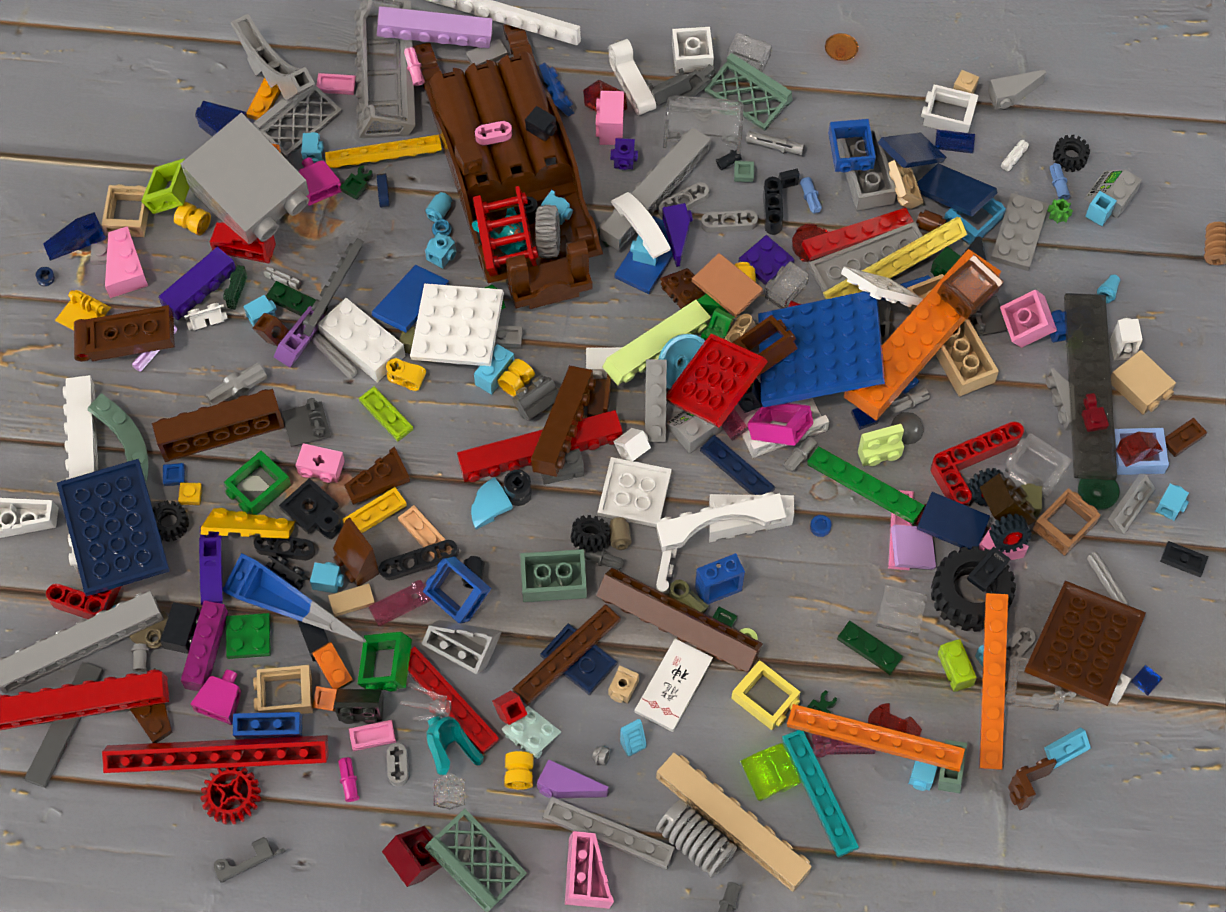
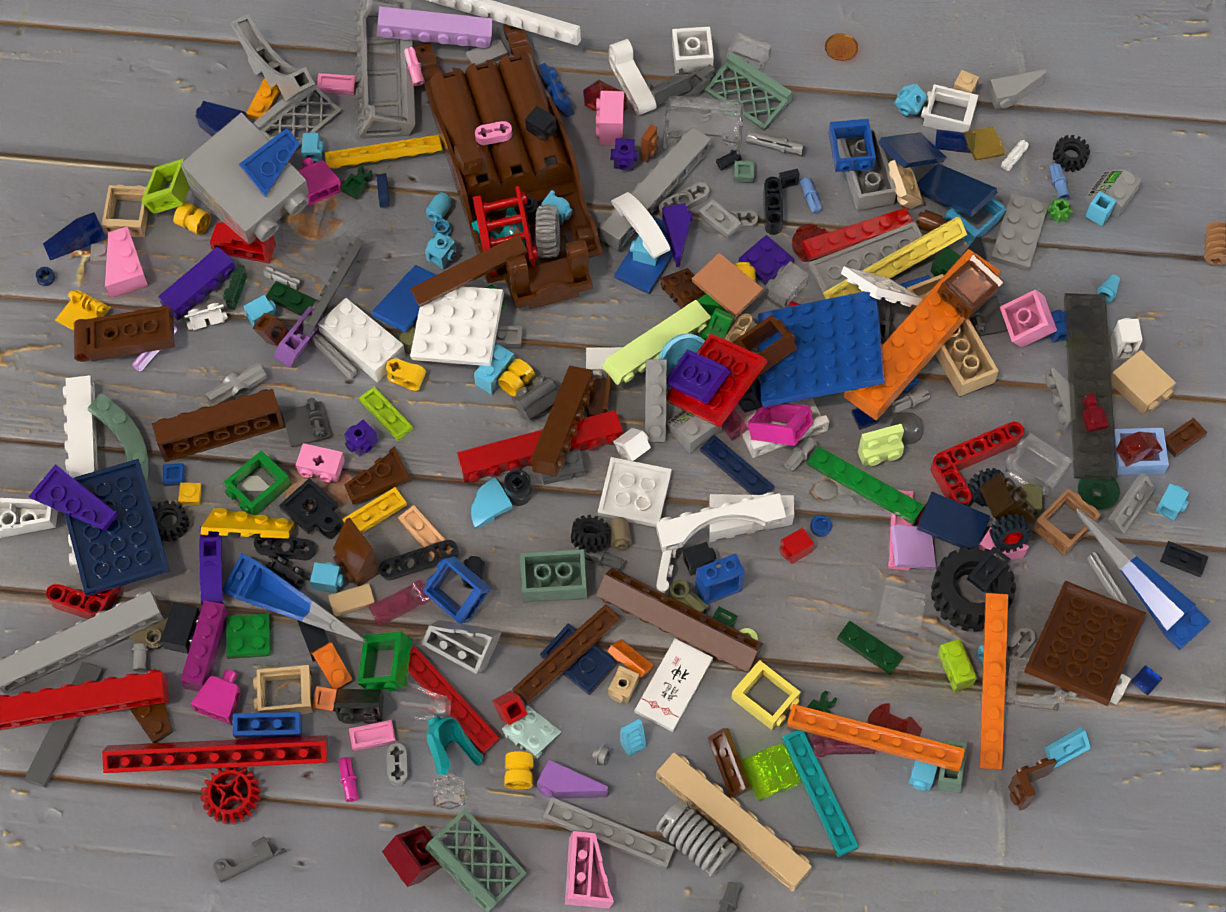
none -> dark purple wing [29,464,119,531]
none -> blue wing [239,128,300,197]
none -> dark purple brick [344,419,378,457]
none -> reddish brown tile [410,234,528,307]
none -> orange plate [608,639,654,677]
none -> dark orange plate [641,124,659,163]
none -> dark purple plate [666,349,731,405]
none -> black brick [683,541,717,576]
none -> light grey plate [699,199,741,239]
none -> reddish brown plate [708,728,751,798]
none -> red brick [779,527,814,564]
none -> medium azure brick [894,84,928,116]
none -> clear yellow piece [964,127,1005,161]
none -> blue plate [1075,508,1211,650]

